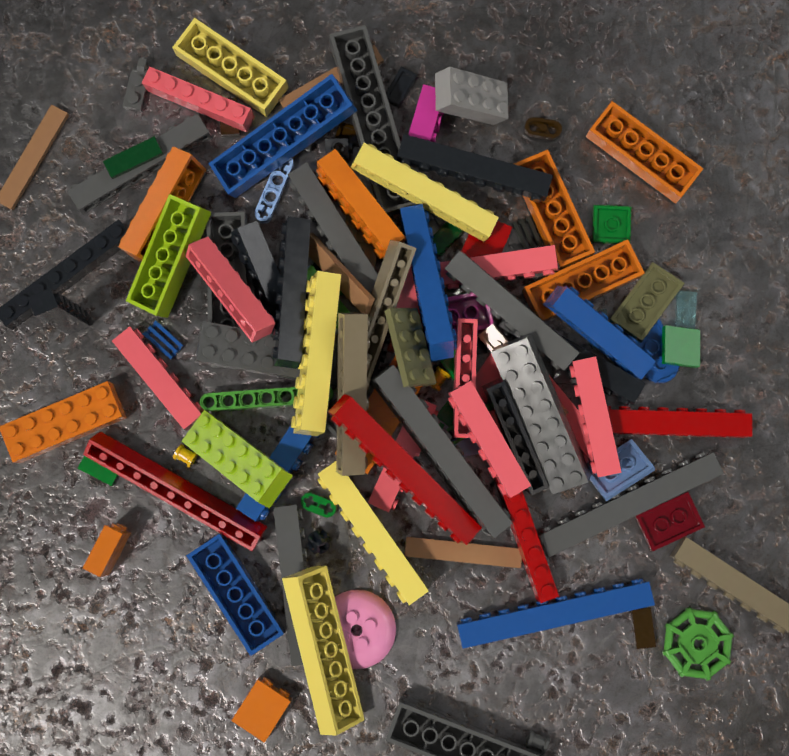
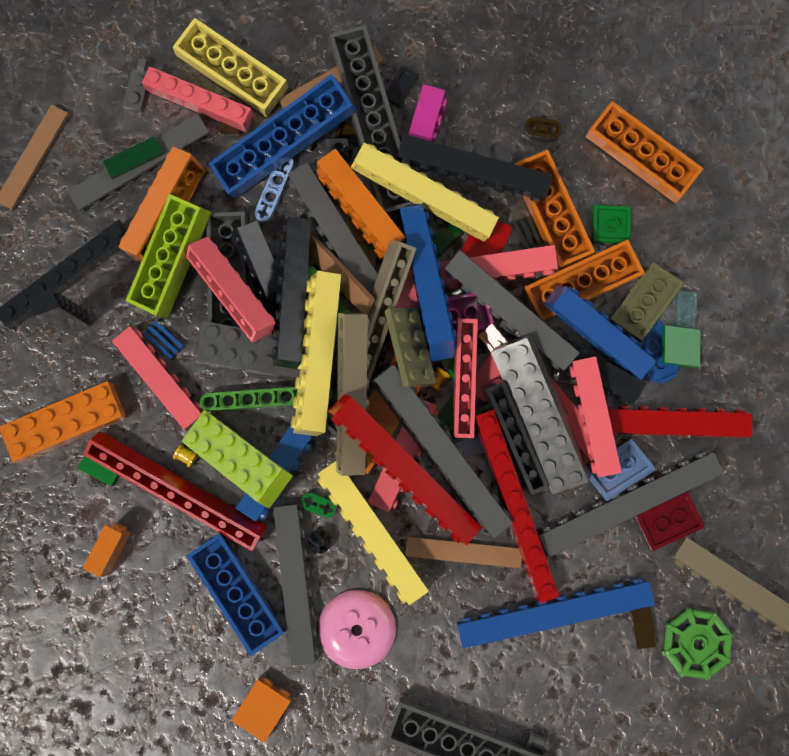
light yellow brick [282,566,365,736] -> none
light grey brick [435,67,508,125] -> none
coral brick [448,381,531,498] -> none

